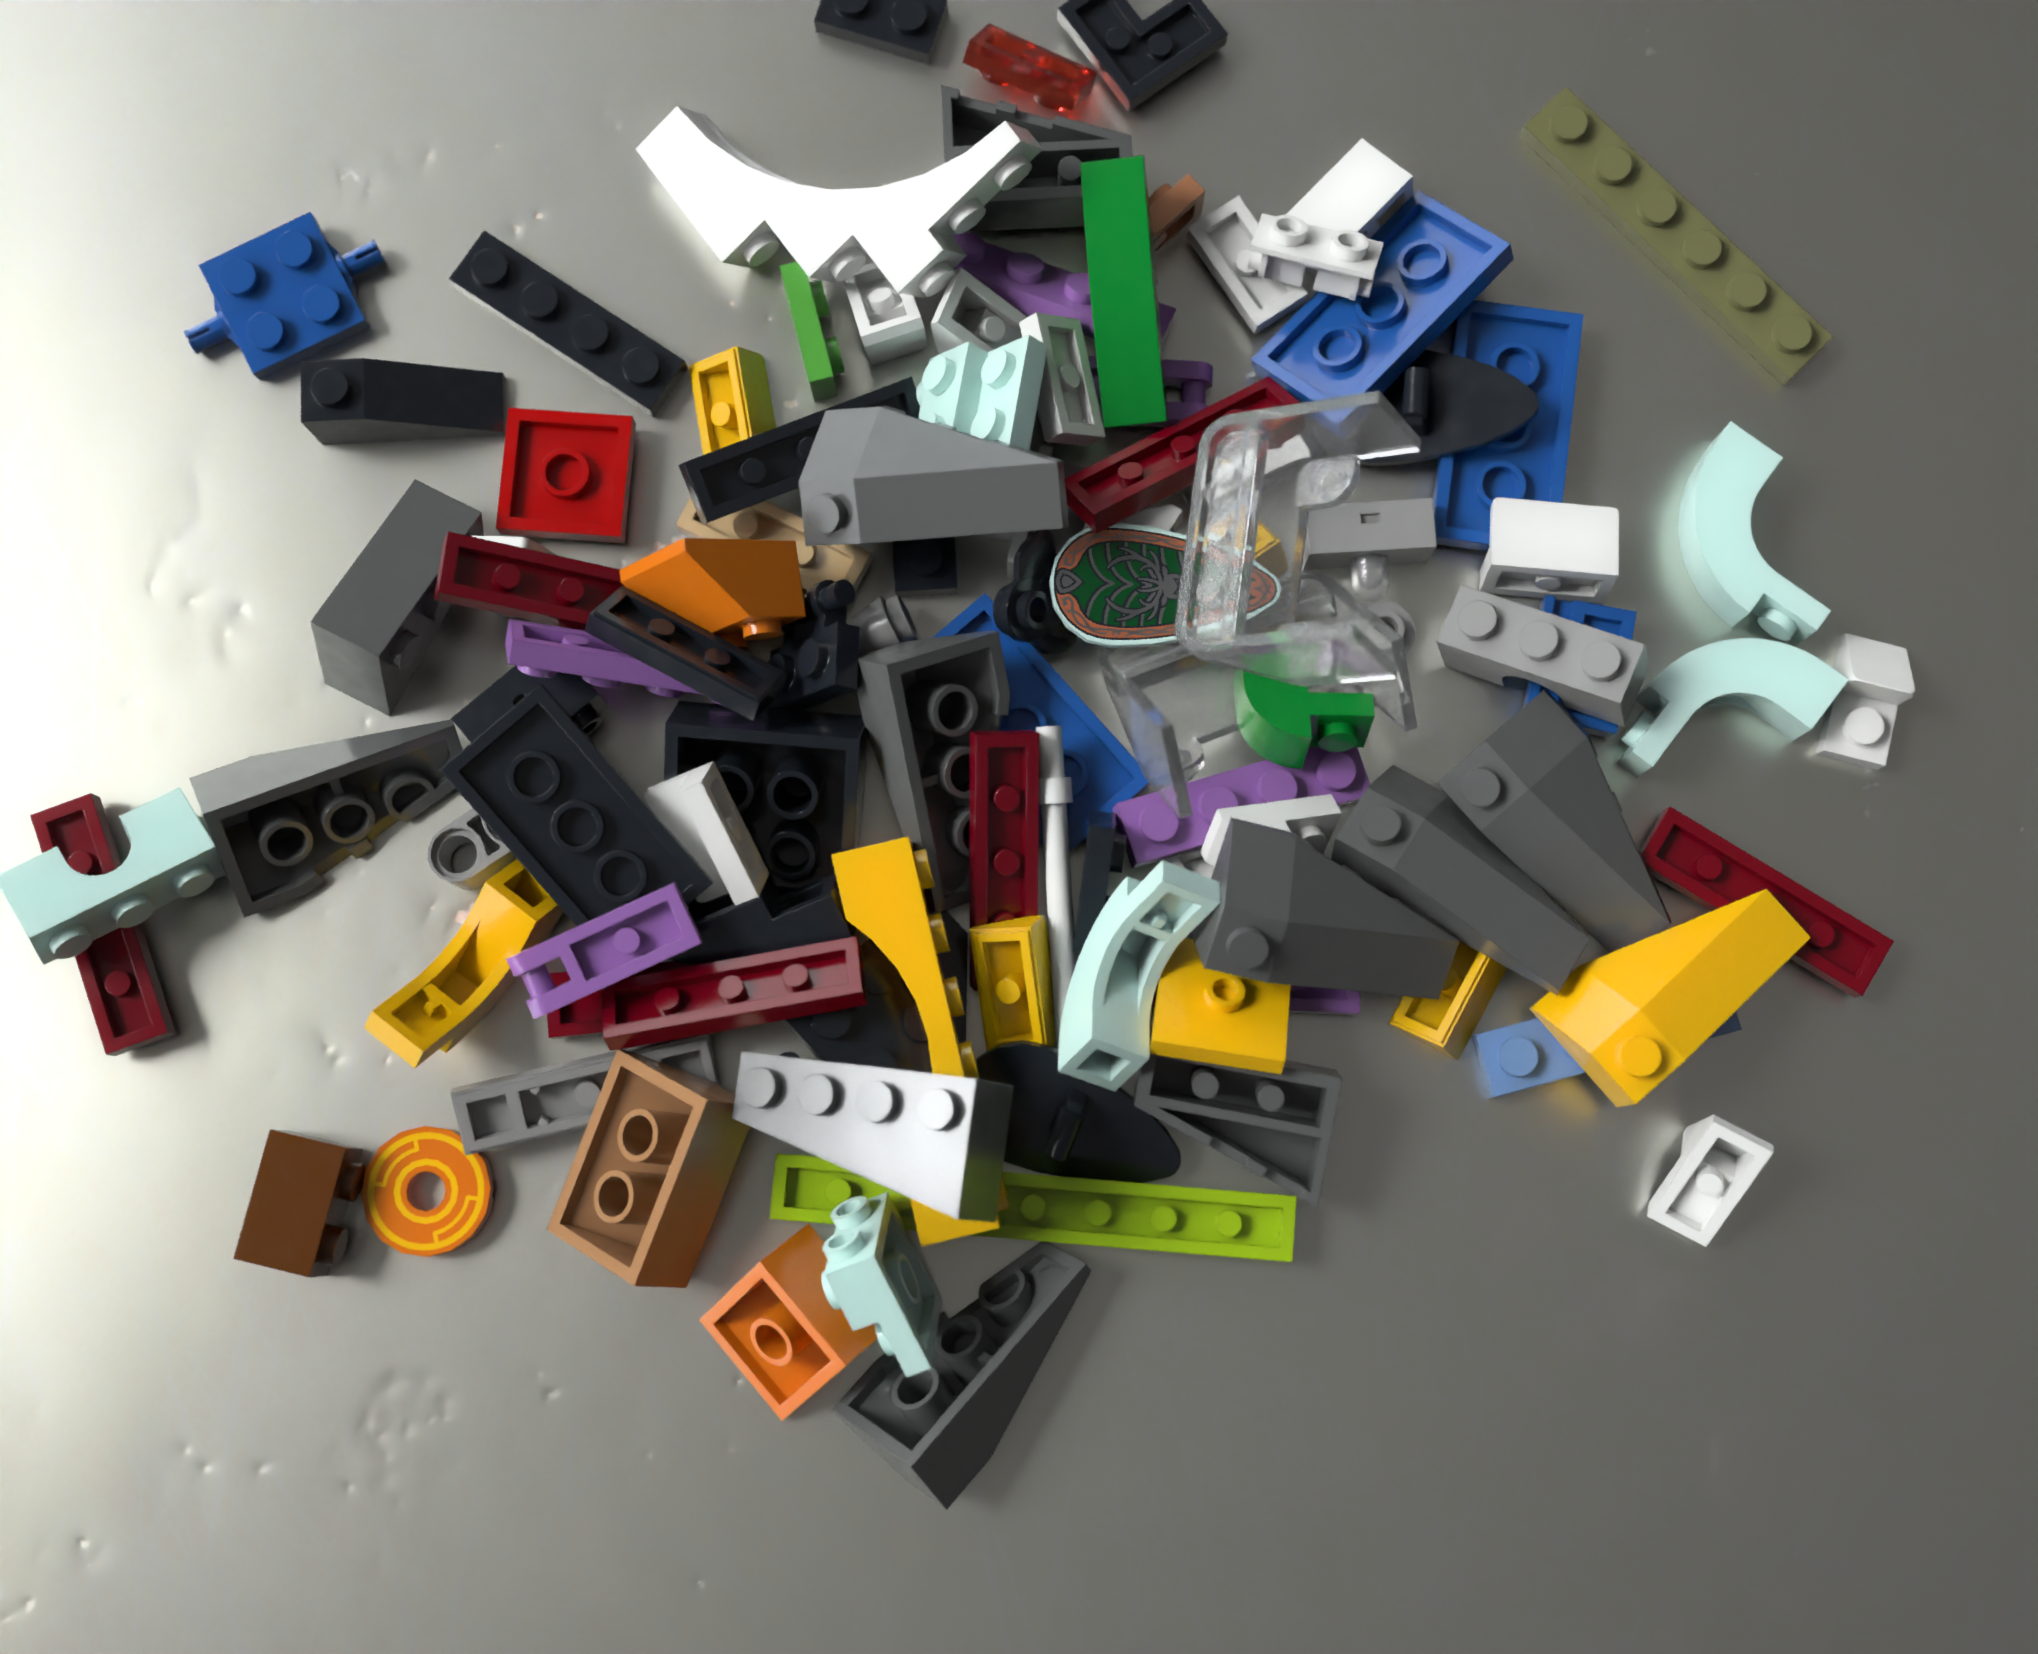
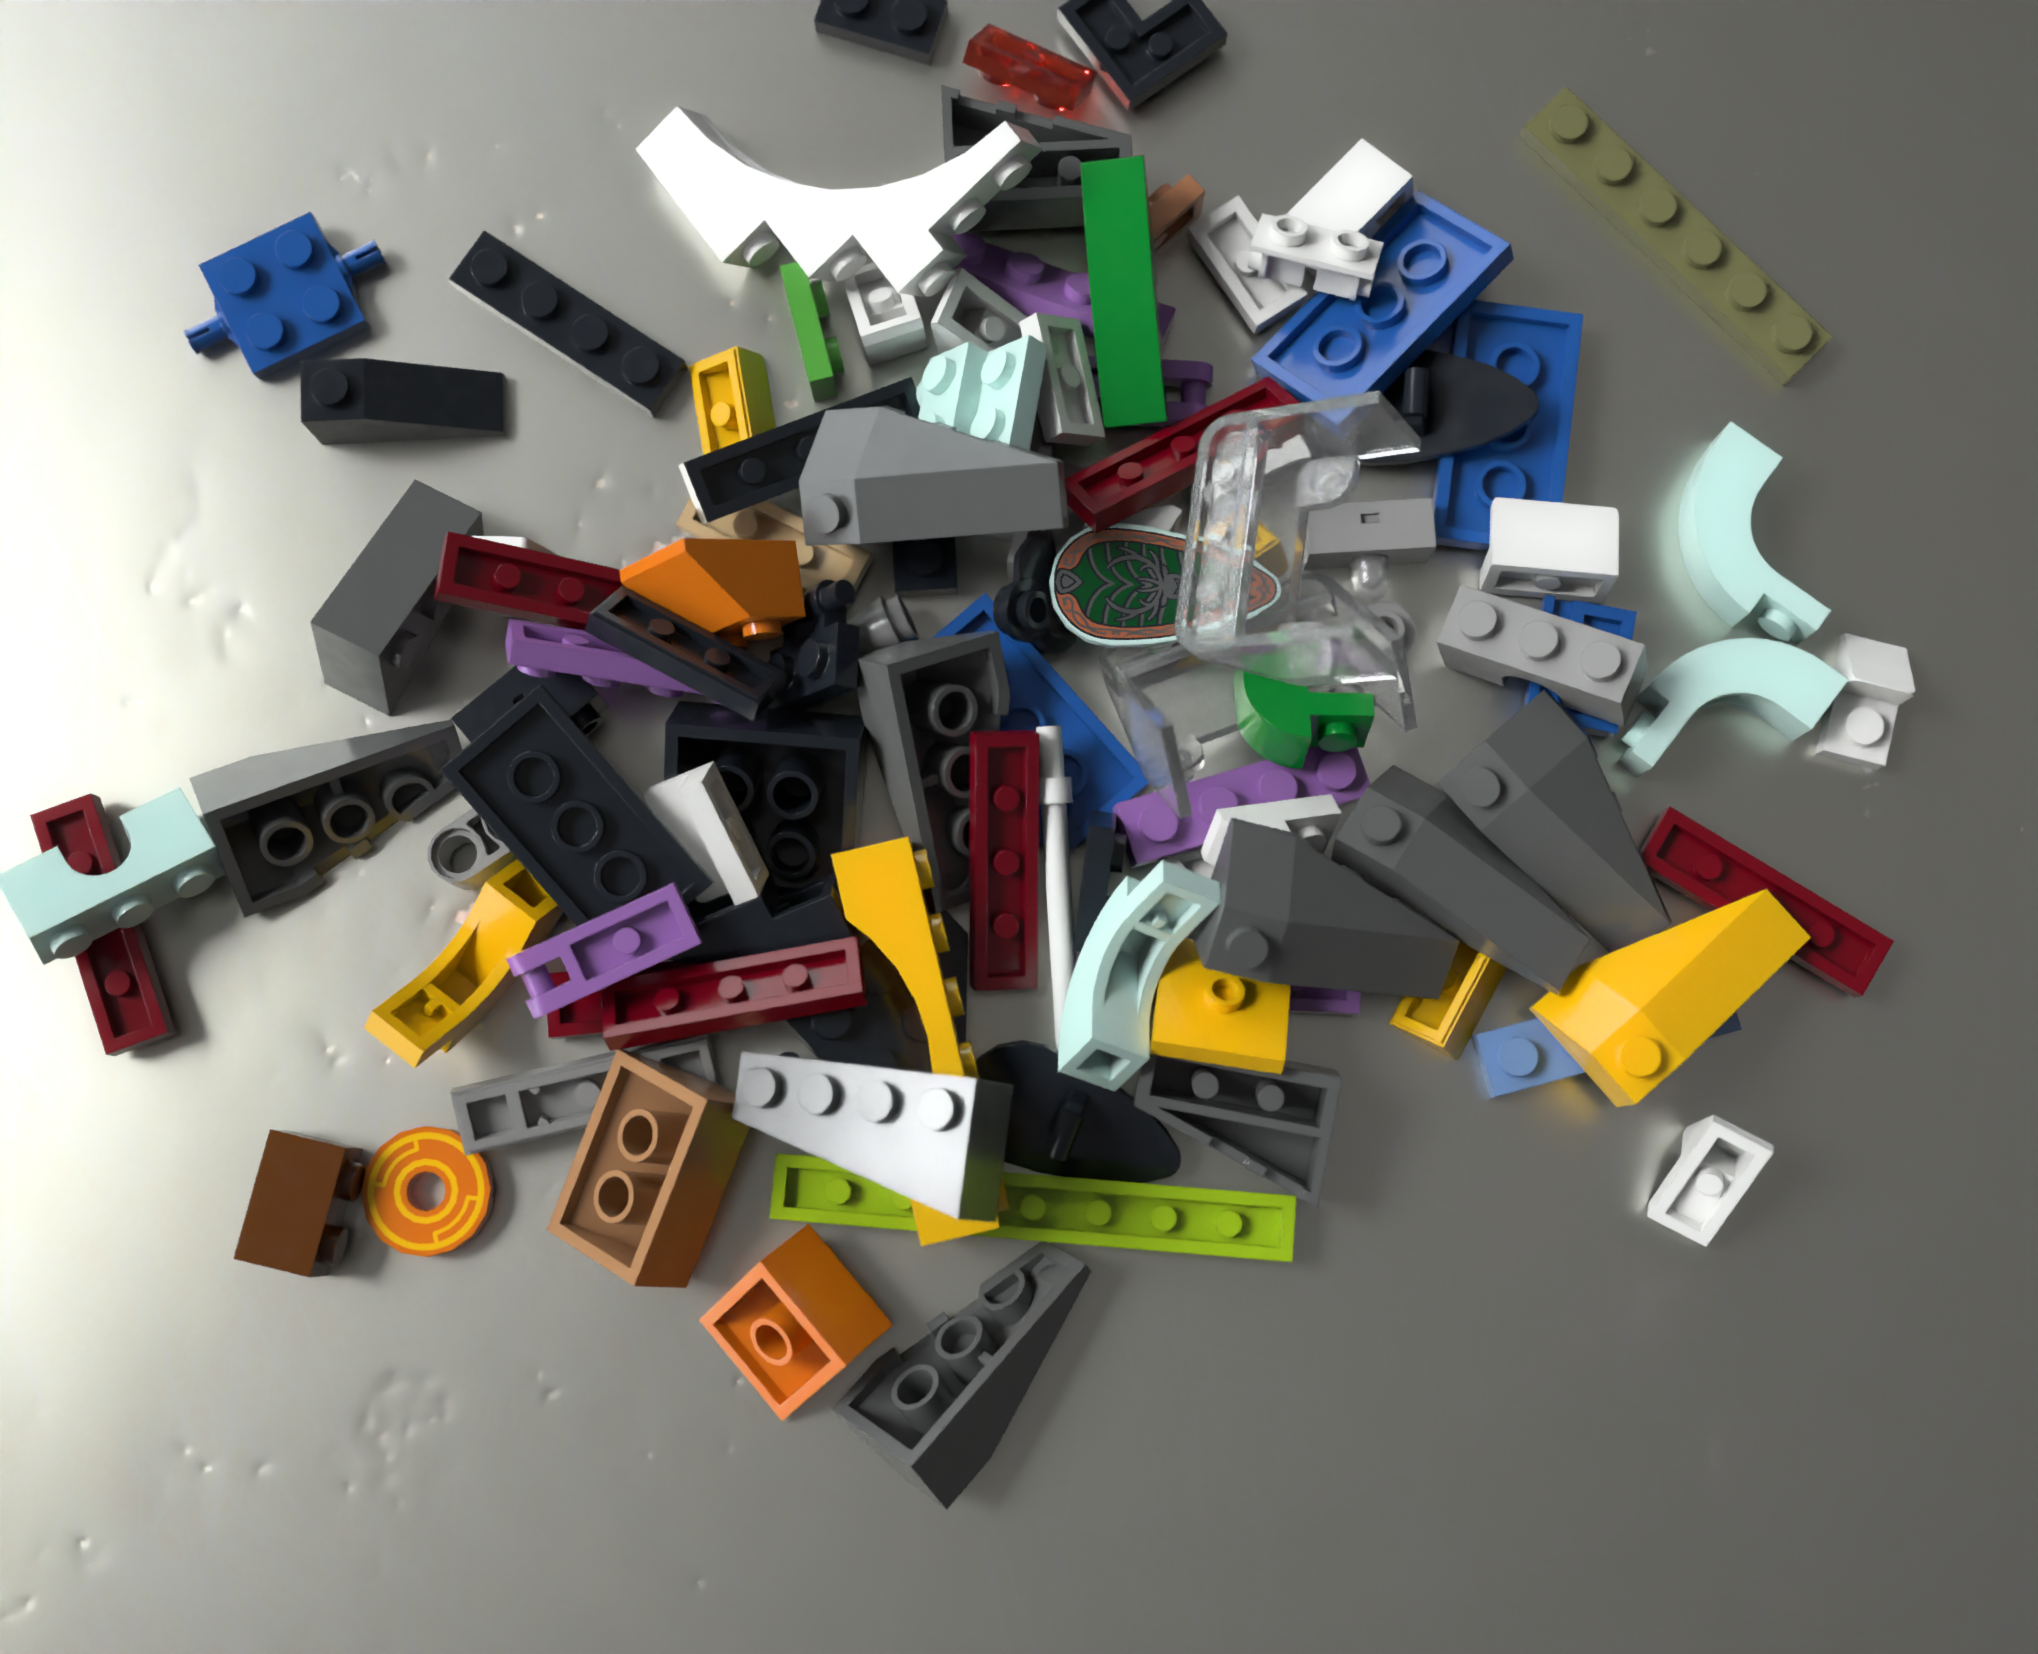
red plate [496,407,636,543] -> none
light aqua plate [821,1192,942,1377] -> none
yellow slope [970,915,1056,1051] -> none

